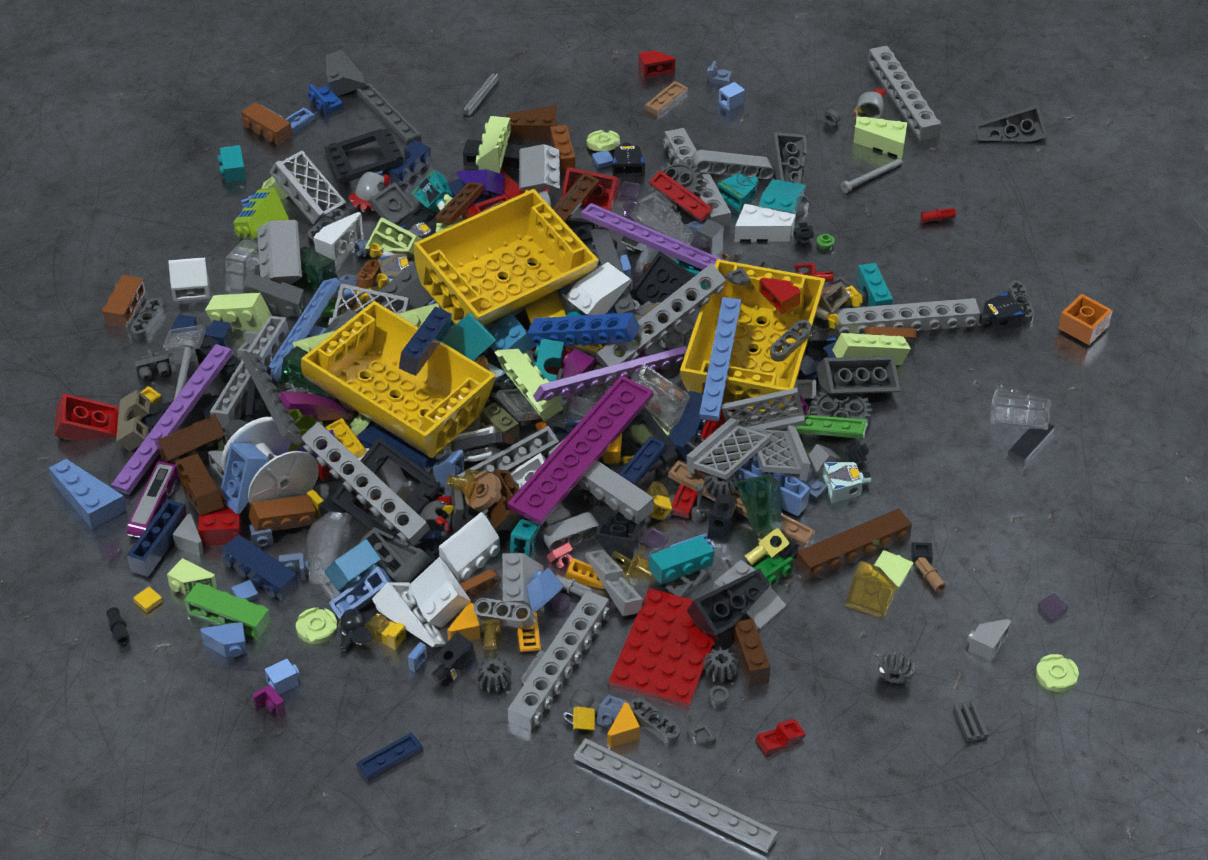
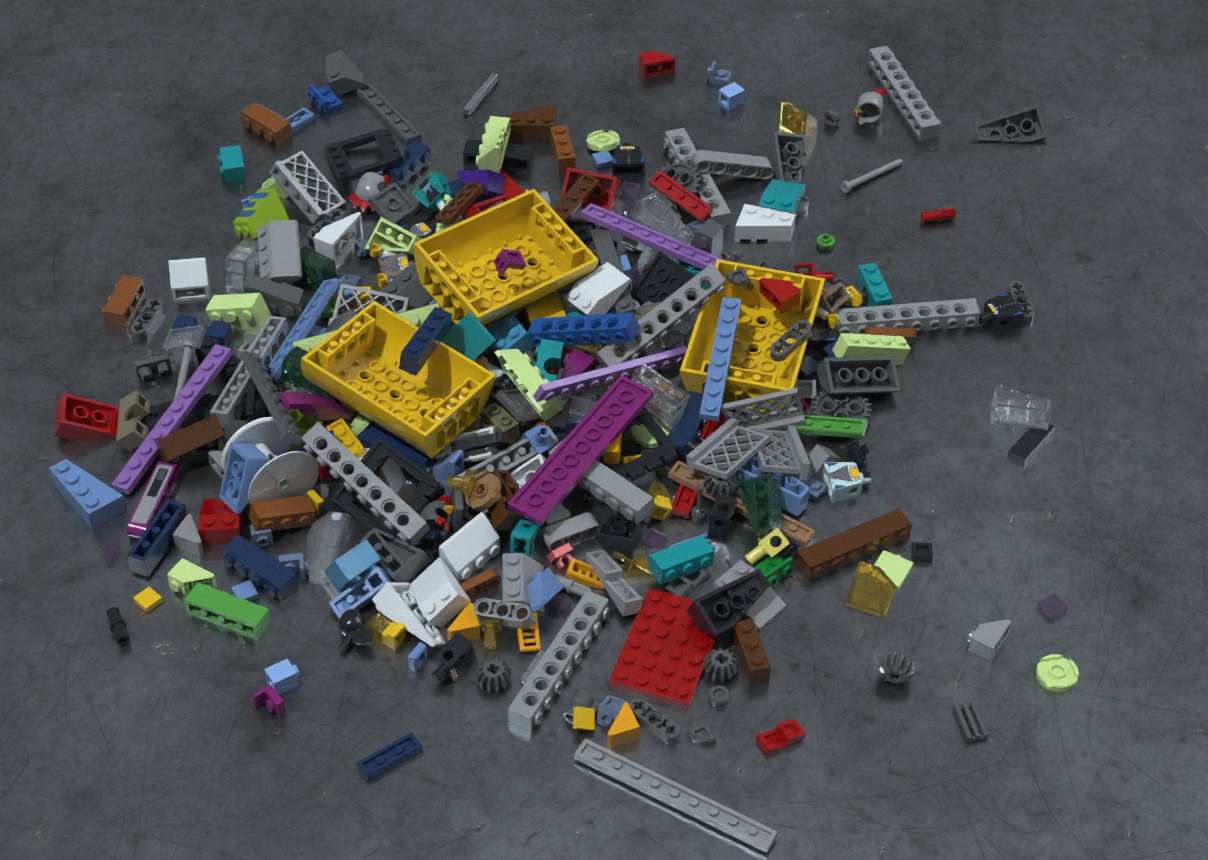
yellow tile [141,386,162,406] -> none
reddish brown wedge [175,454,224,515] -> none
medium blue slope [201,622,247,657] -> none
yellowish green tile [296,607,337,644] -> none
dark orange beam [357,260,381,288] -> none
light grey slope [519,144,560,200] -> none
dark blue tile [619,436,667,486] -> none
medium nougat tile [645,81,688,116] -> none
teal torso [717,173,759,212] -> none
black gear [793,222,814,244] -> none
yellowish green wedge [853,116,907,159] -> none
medium nougat axle [915,557,946,593] -> none
orange brick [1058,294,1113,345] -> none
none -> magenta bracket [494,249,527,275]
none -> medium blue bracket [520,424,554,454]
none -> clear yellow slope [779,99,818,140]

